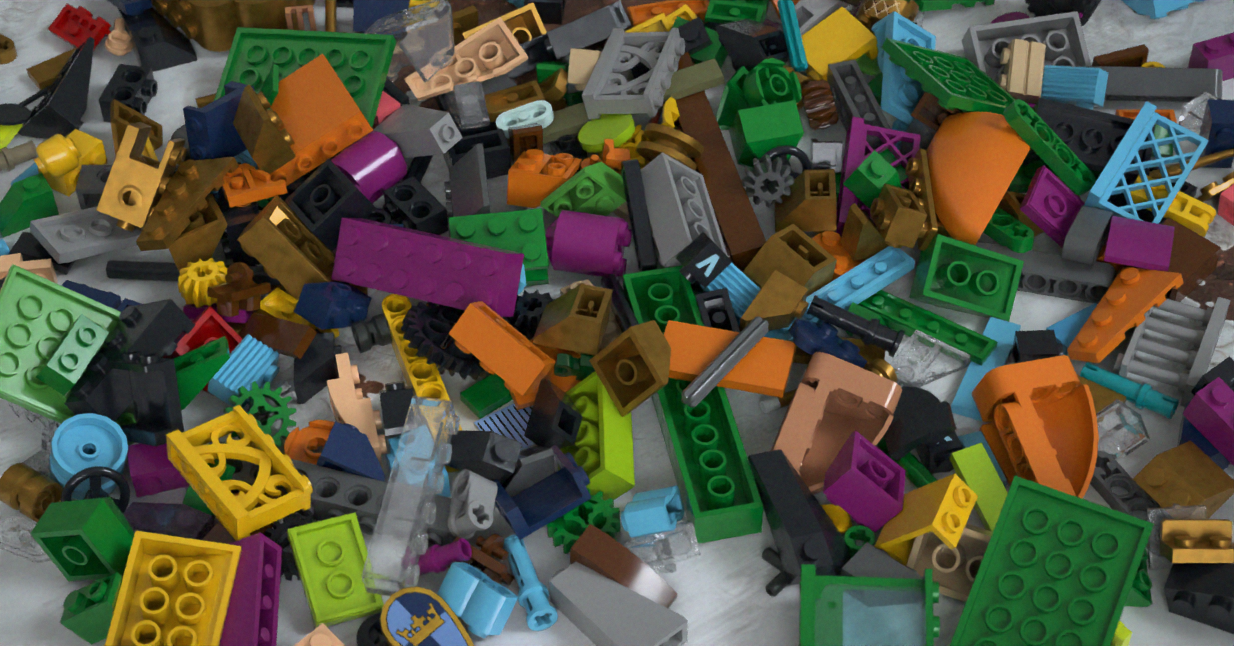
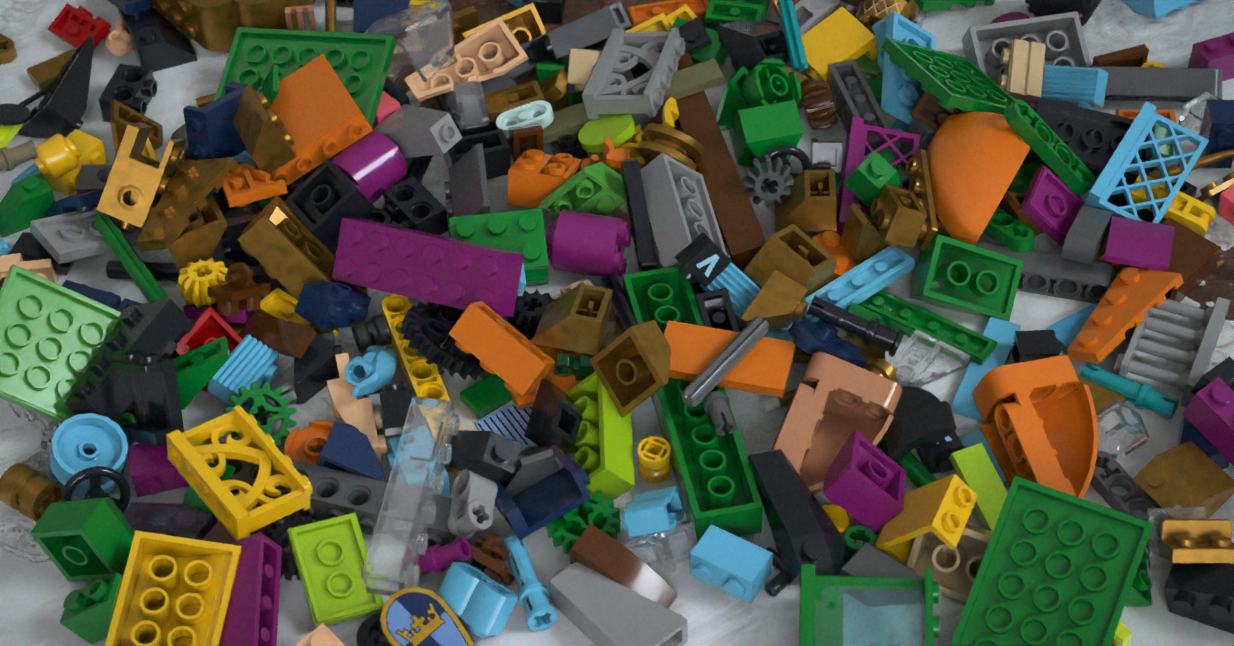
brick [36,314,109,395] -> none
none -> dark blue slope [45,190,103,218]
none -> green axle [94,213,169,303]
none -> medium azure animal [344,345,398,397]
none -> yellow wheel [637,436,671,484]
none -> medium azure brick [690,524,773,603]
none -> dark grey pin [703,391,737,436]

